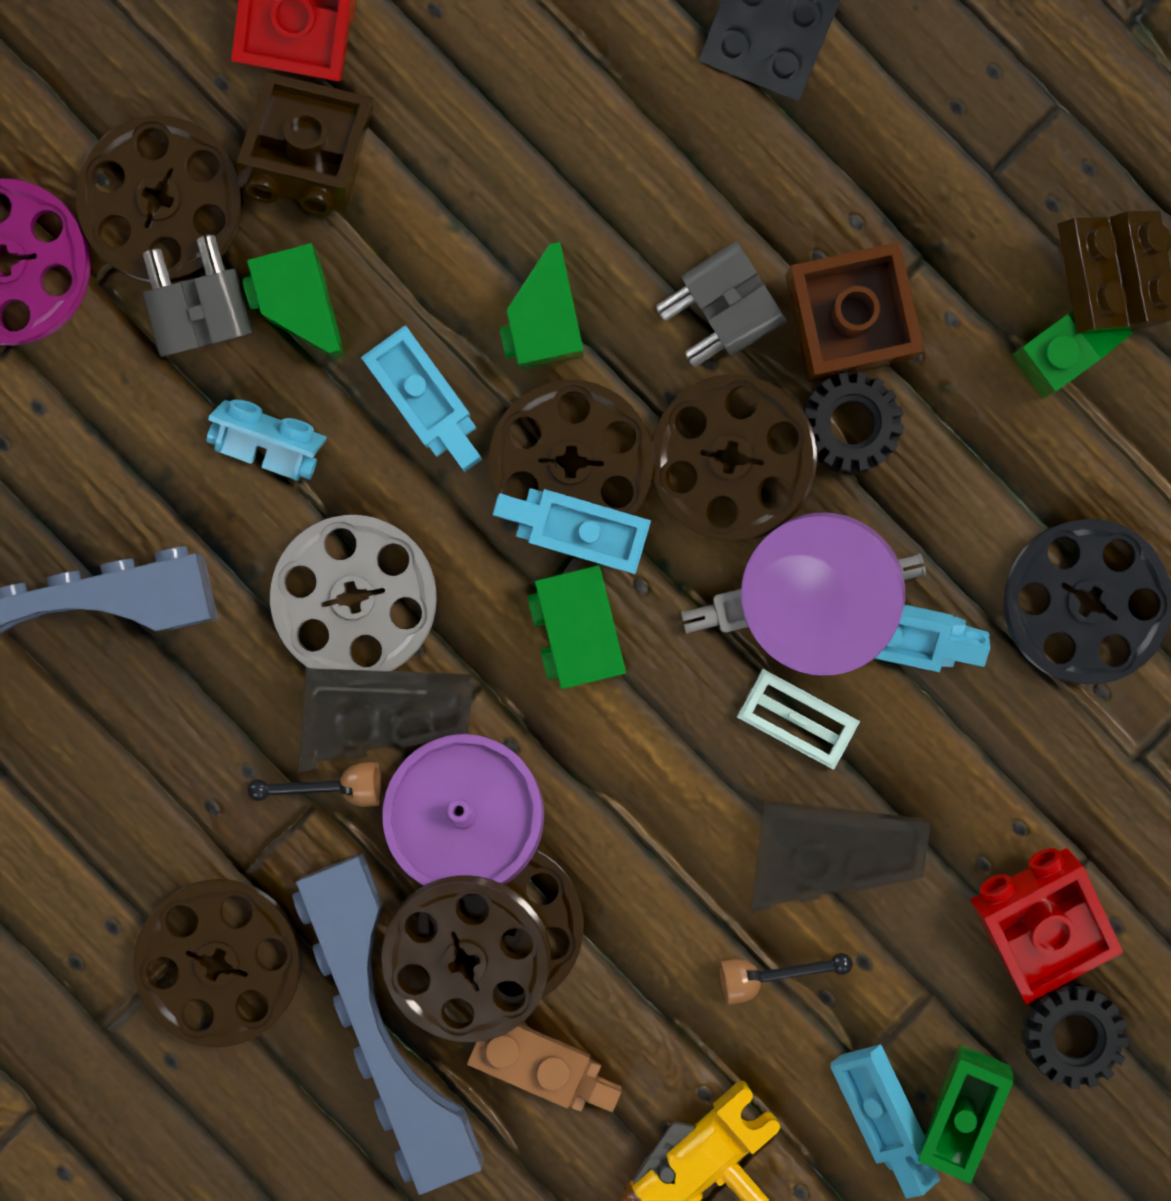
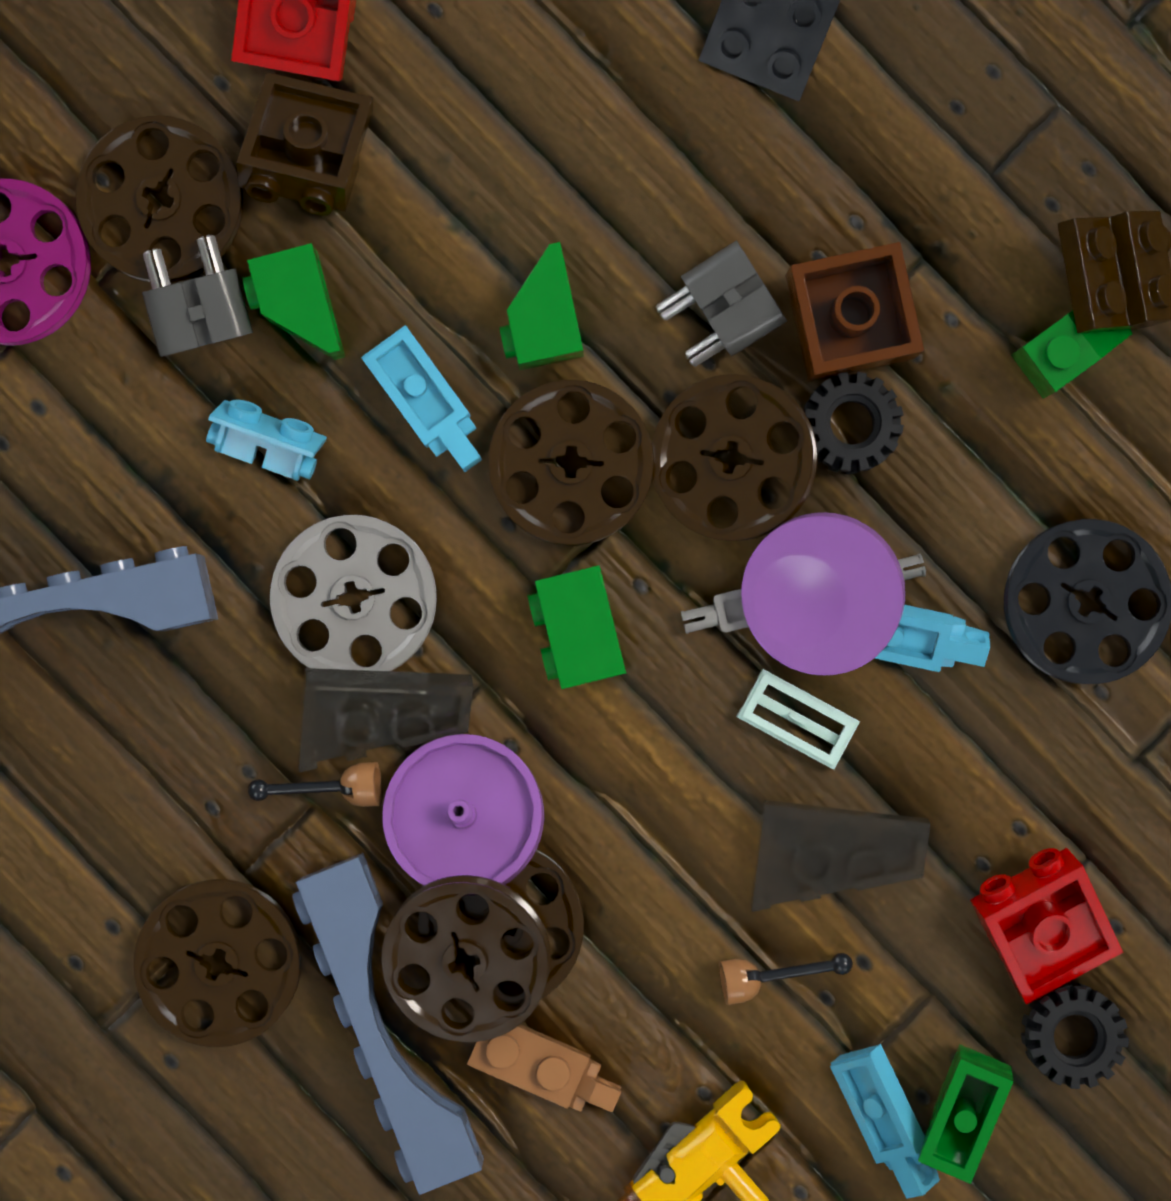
medium azure hinge [492,488,651,574] -> none

